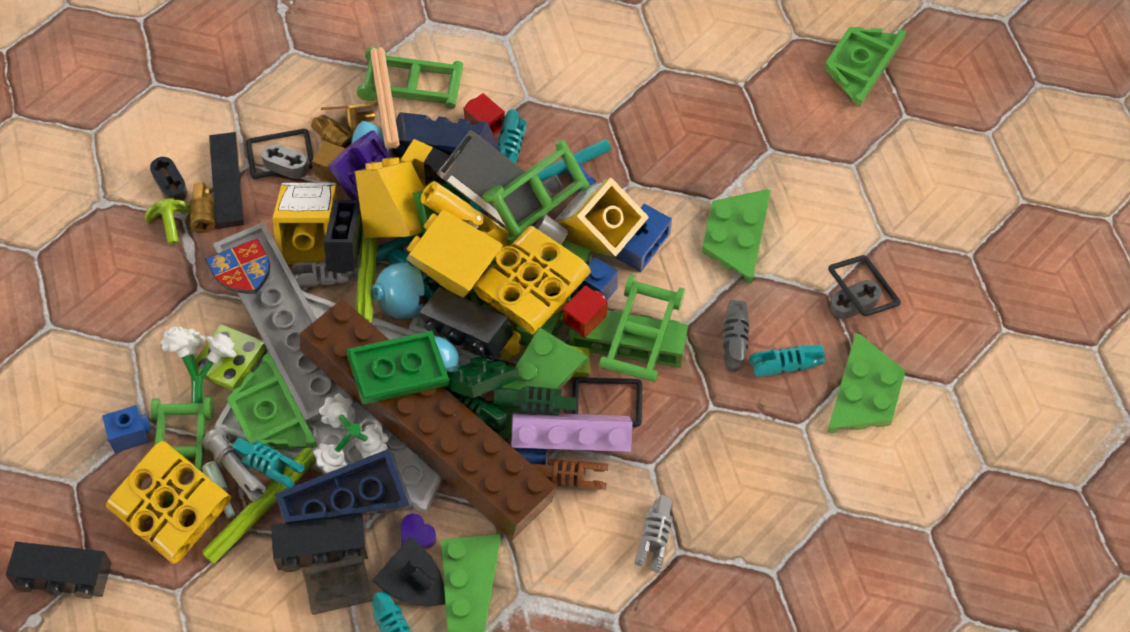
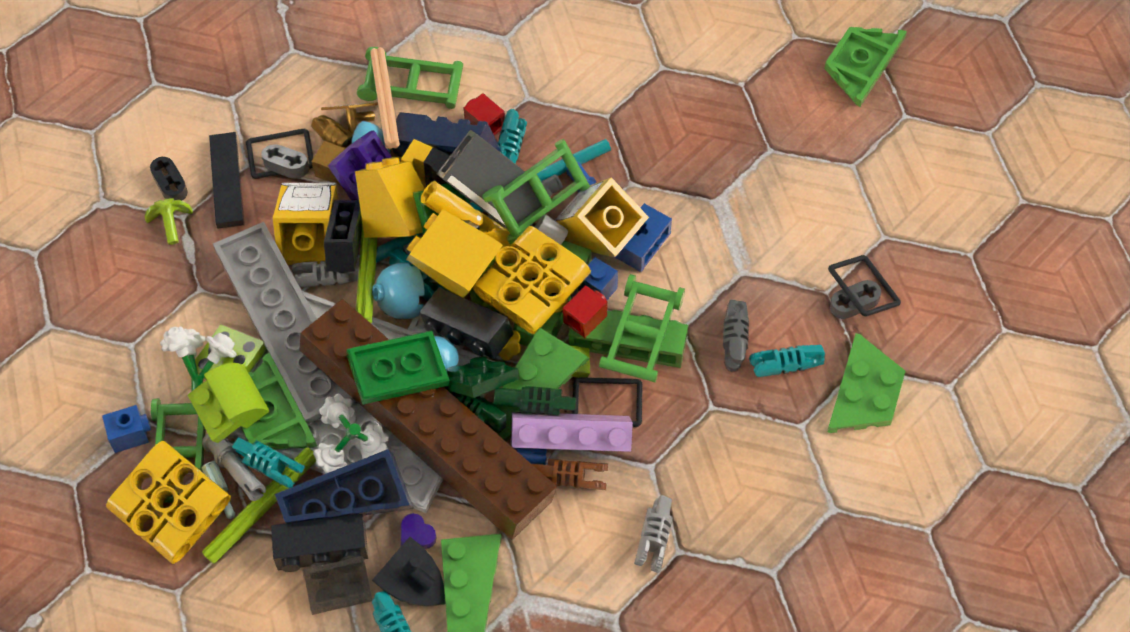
black brick [5,541,112,599] -> none
pearl gold hinge [190,182,215,233] -> none
shield [205,238,271,294] -> none
bright green wing [702,189,771,283] -> none
none -> lime brick [188,363,270,443]

